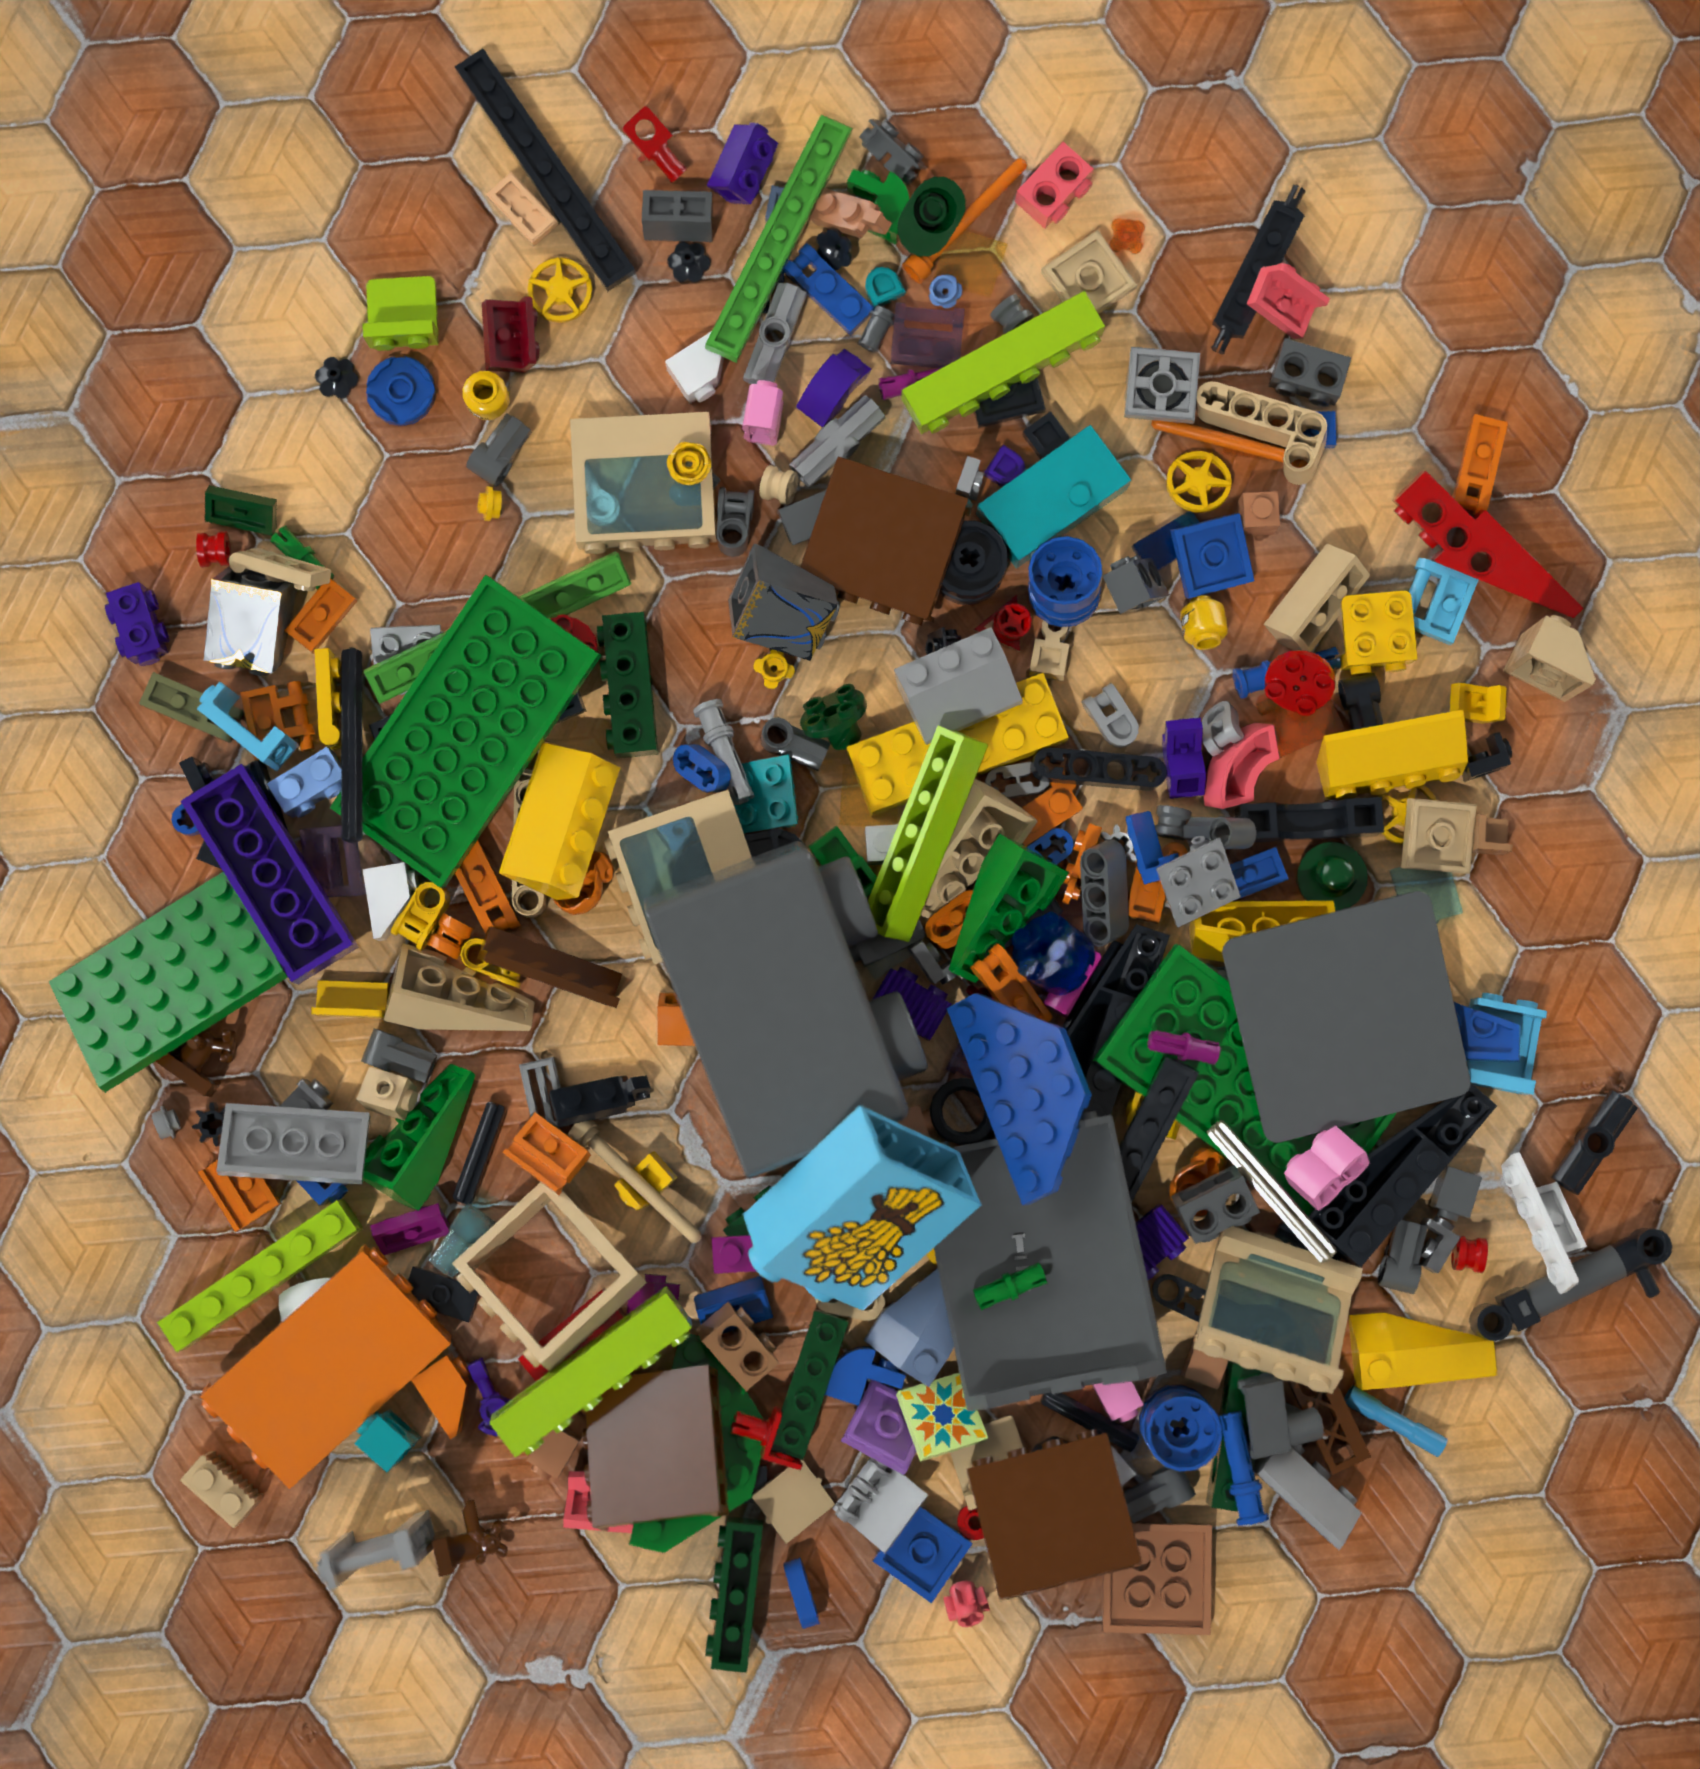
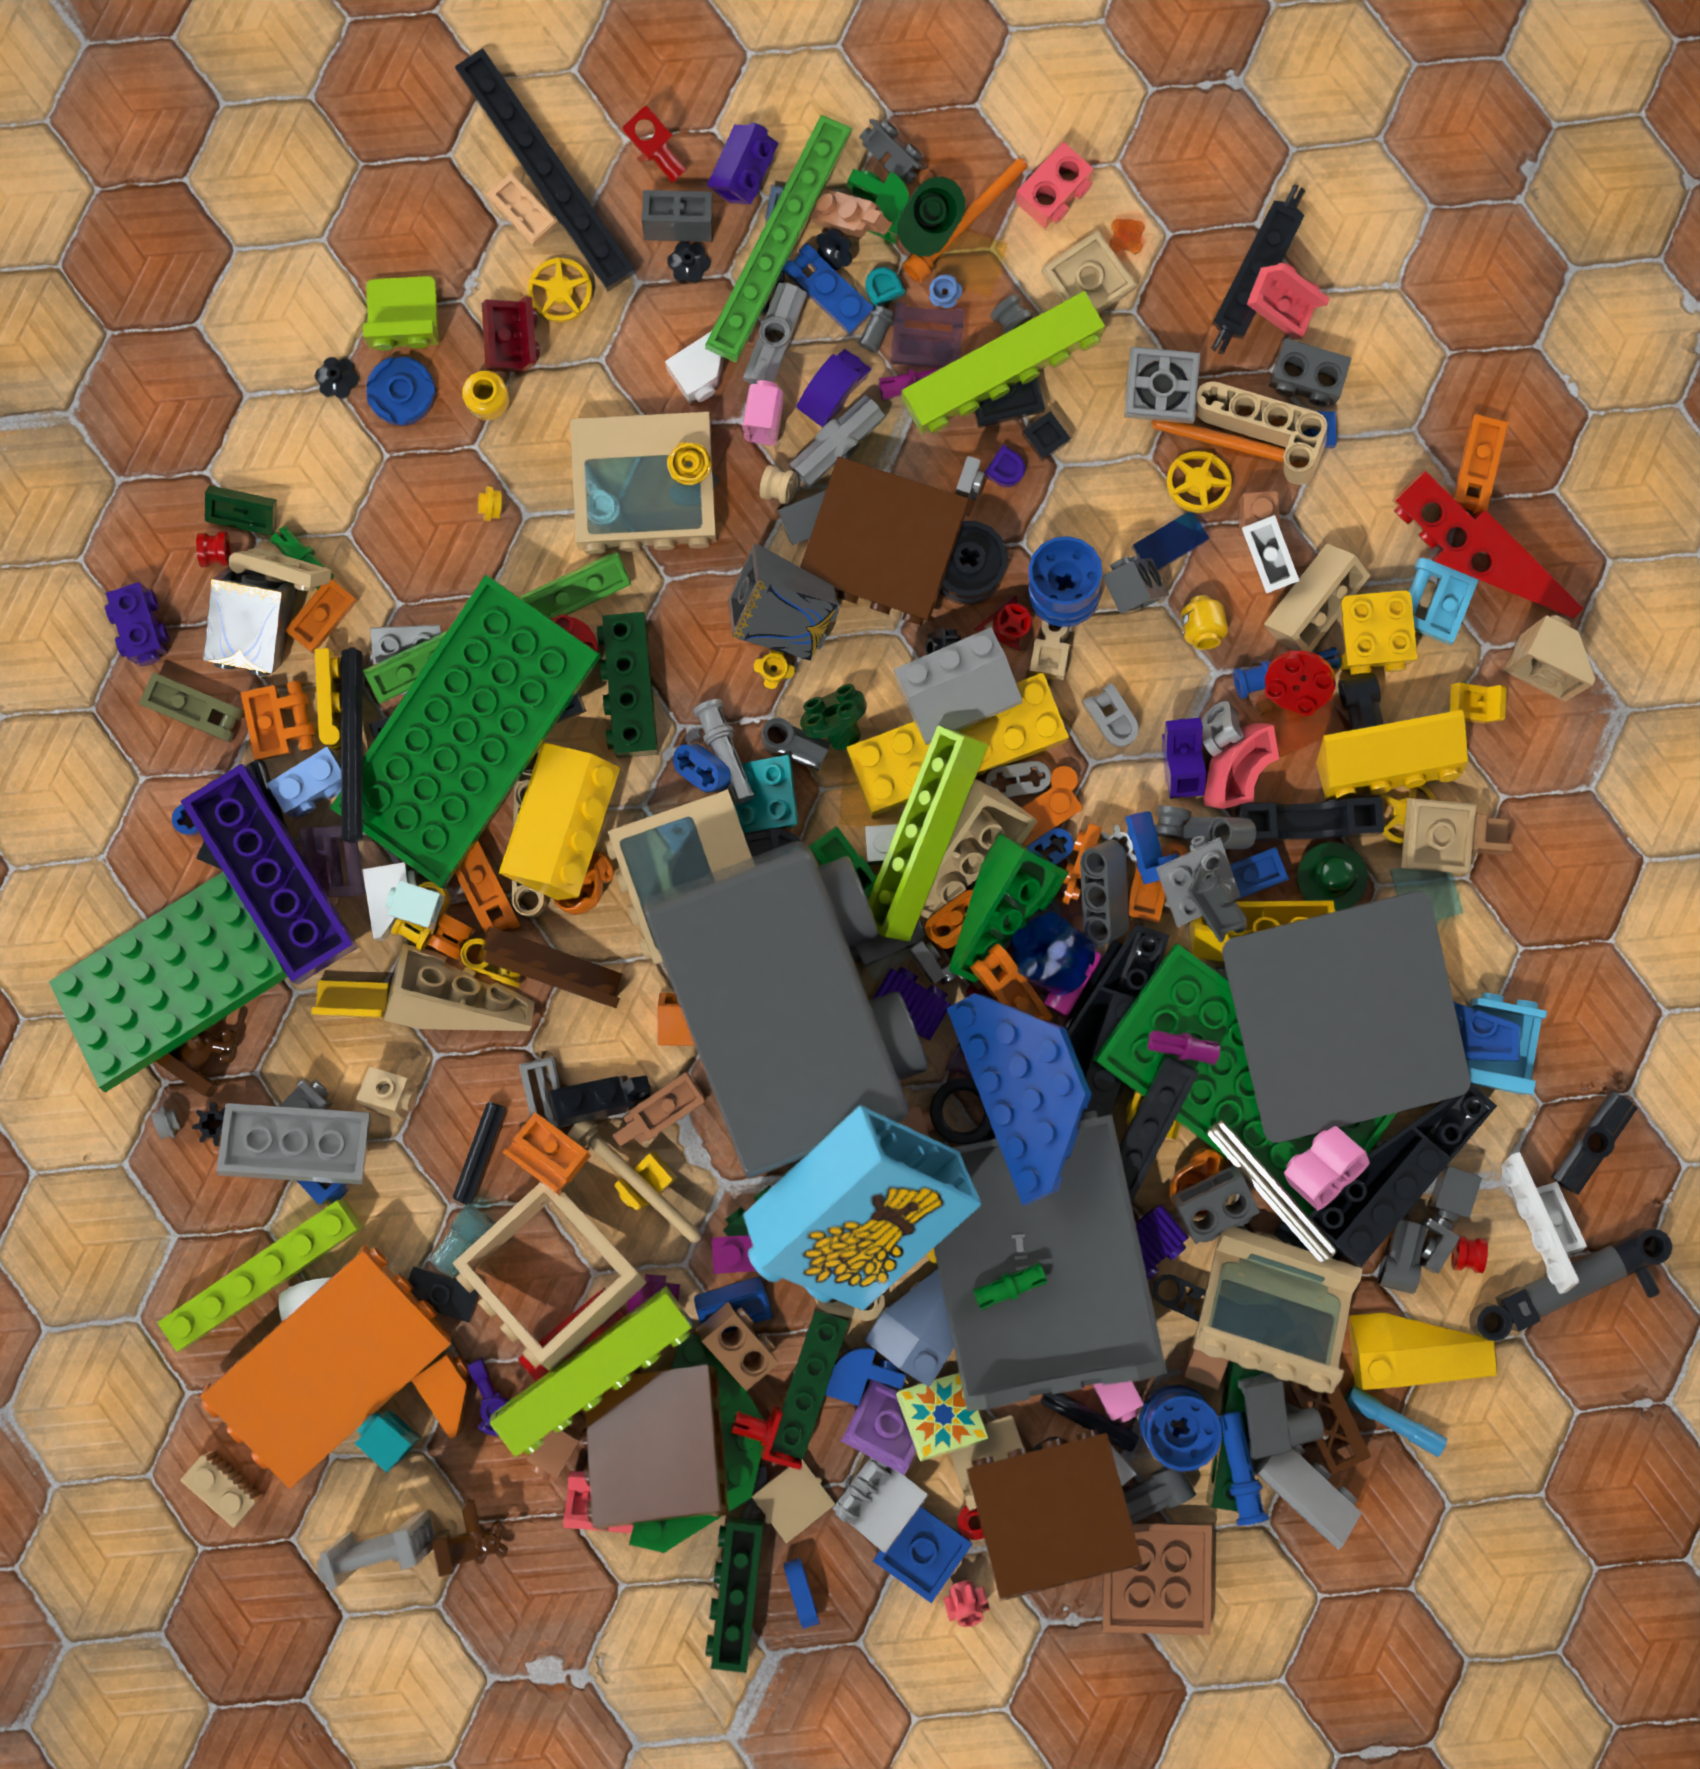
black plate [179,756,214,793] -> none
medium azure panel [197,682,299,771] -> none
orange plate [198,1160,282,1232] -> none
dark grey piece [361,1028,437,1083] -> none
green wedge [363,1064,476,1211] -> none
magenta plate [370,1203,451,1256] -> none
dark grey piece [466,413,532,487] -> none
dark grey piece [716,487,755,557] -> none
teal brick [976,425,1131,569] -> none
black beam [1030,747,1167,791] -> none
blue plate [1170,513,1255,598] -> none
black bracket [1462,732,1512,782] -> none
none -> light aqua brick [386,881,445,930]
none -> nougat hinge [612,1072,707,1147]
none -> dark grey hinge [1188,866,1247,943]
none -> white slope [1242,515,1300,594]

